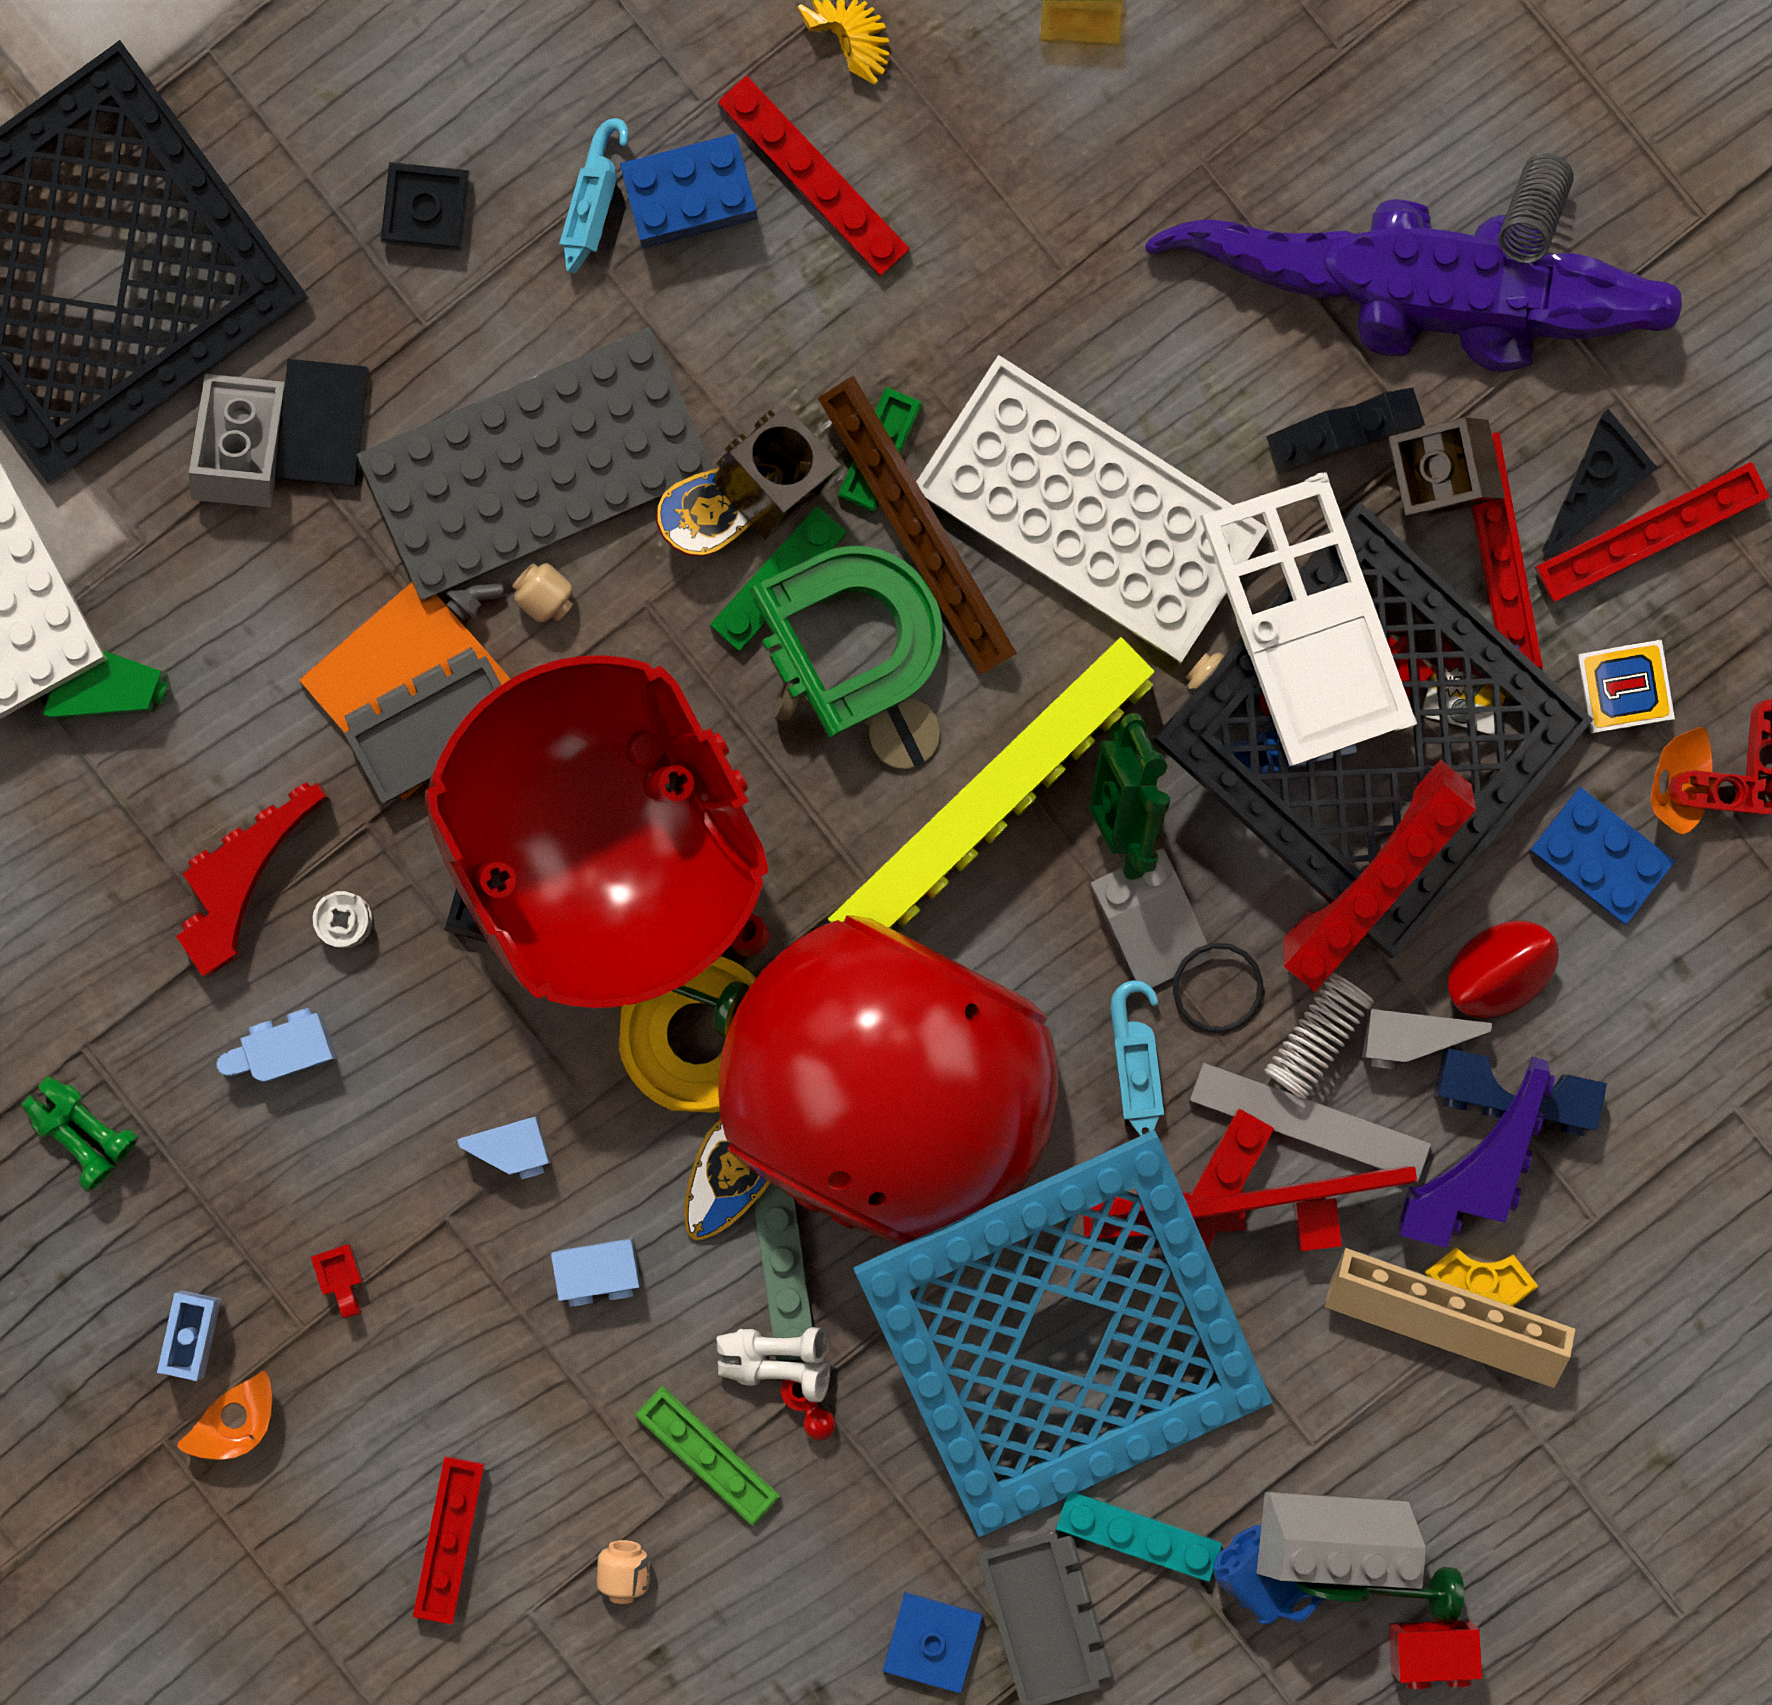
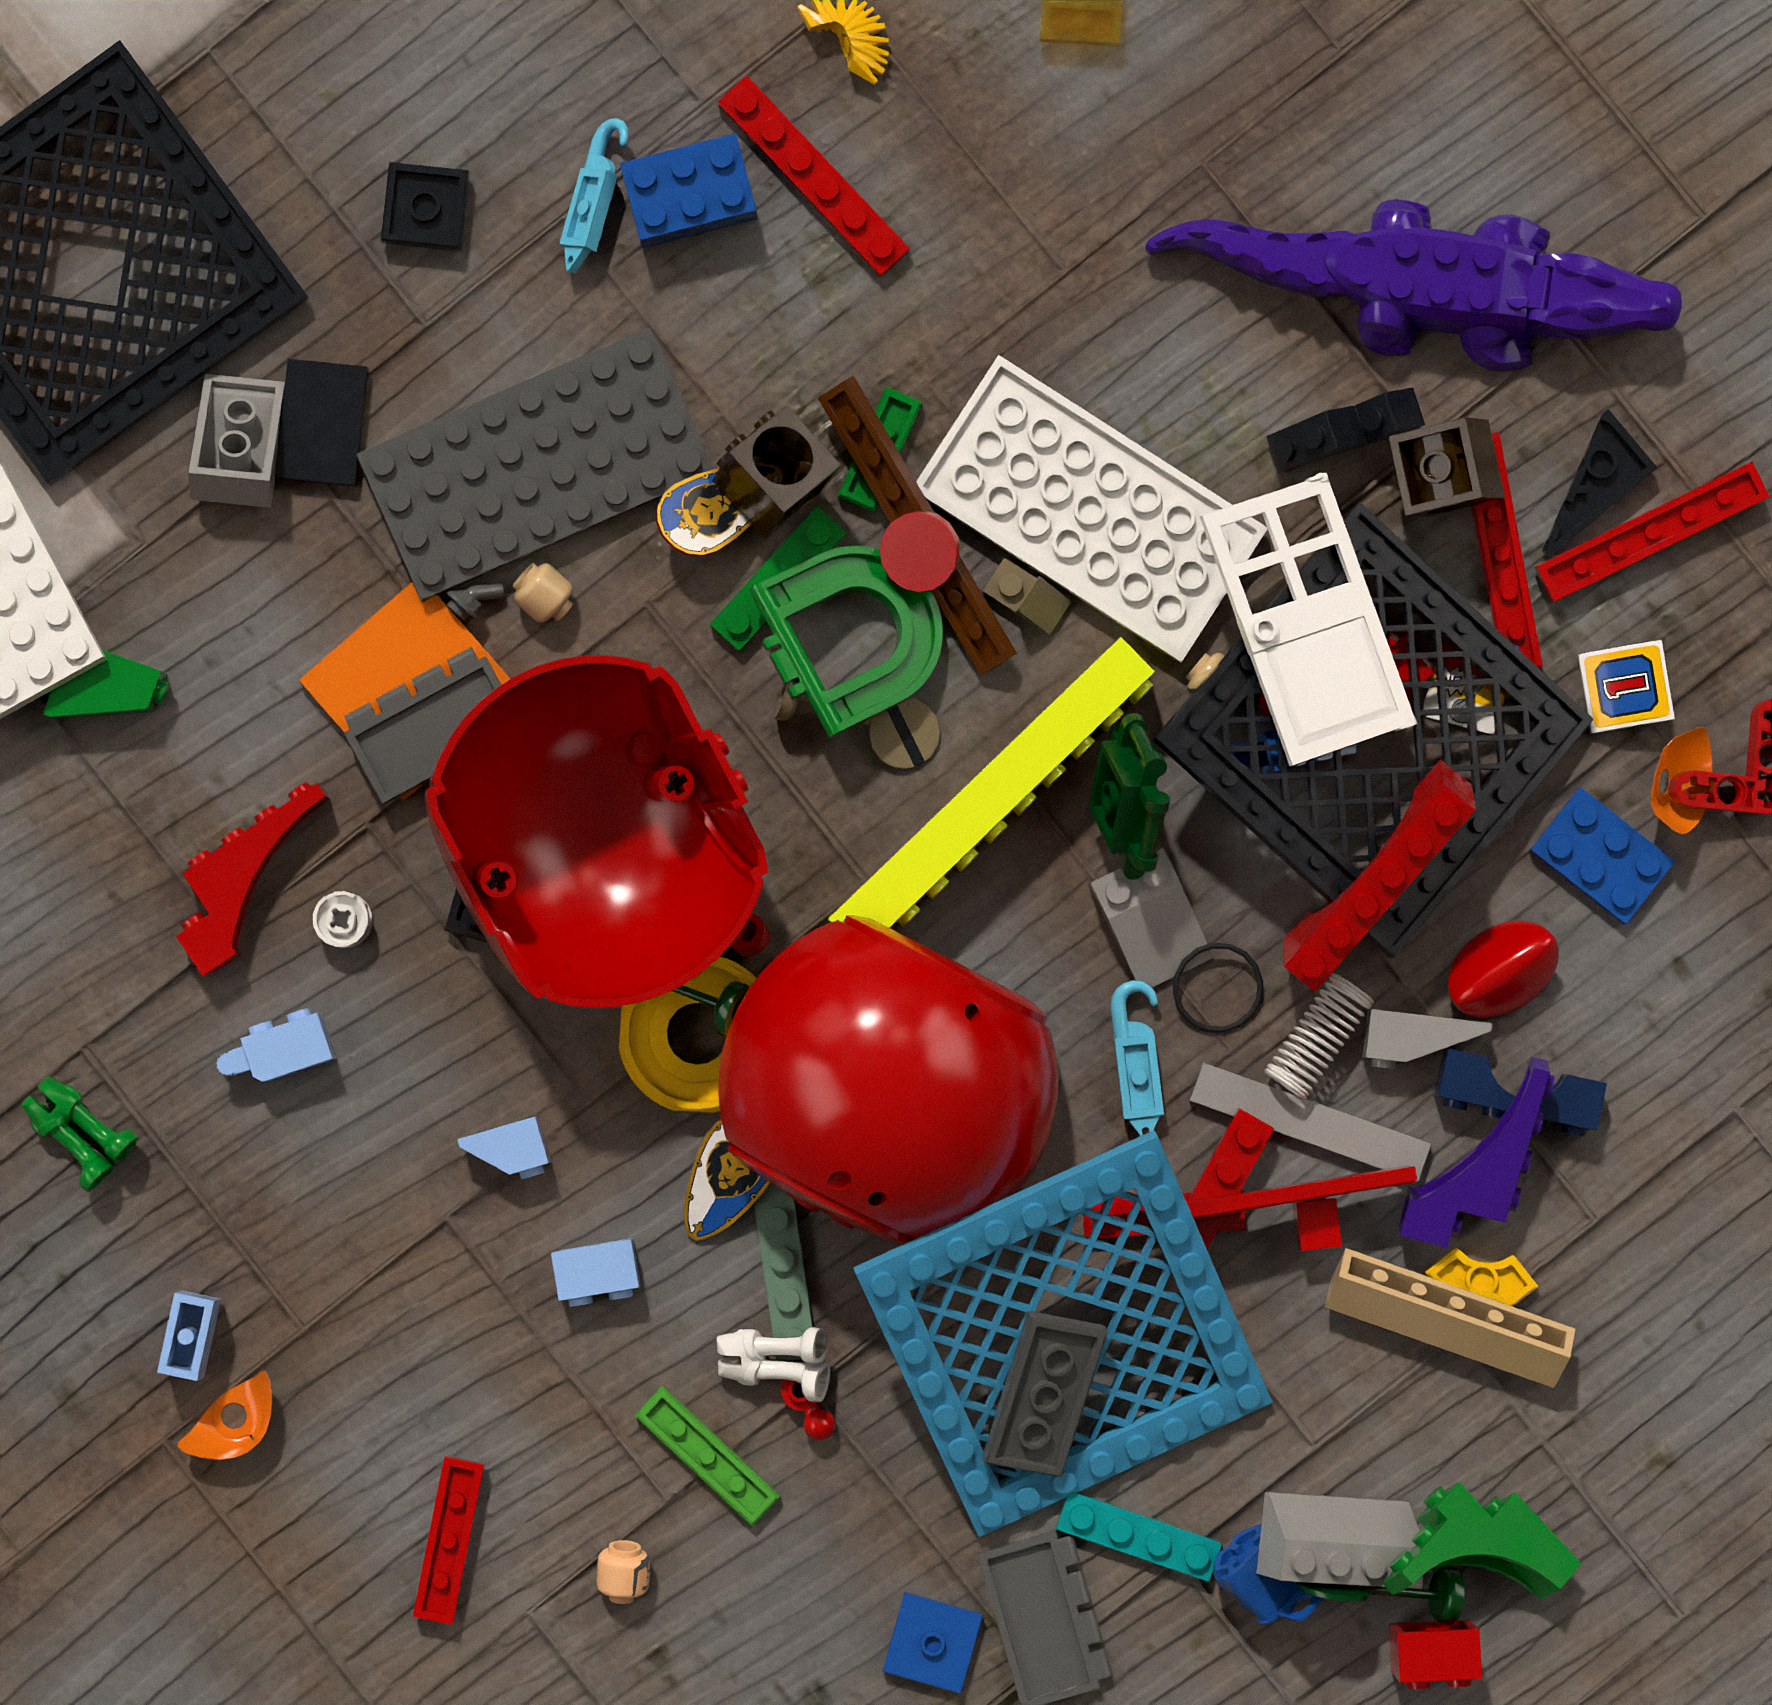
red plate [311,1244,363,1318] -> none
dark grey piece [1498,153,1574,263] -> none
none -> red tile [880,511,960,592]
none -> dark tan slope [982,558,1071,636]
none -> dark grey tile [982,1311,1108,1477]
none -> green arch [1382,1482,1582,1600]

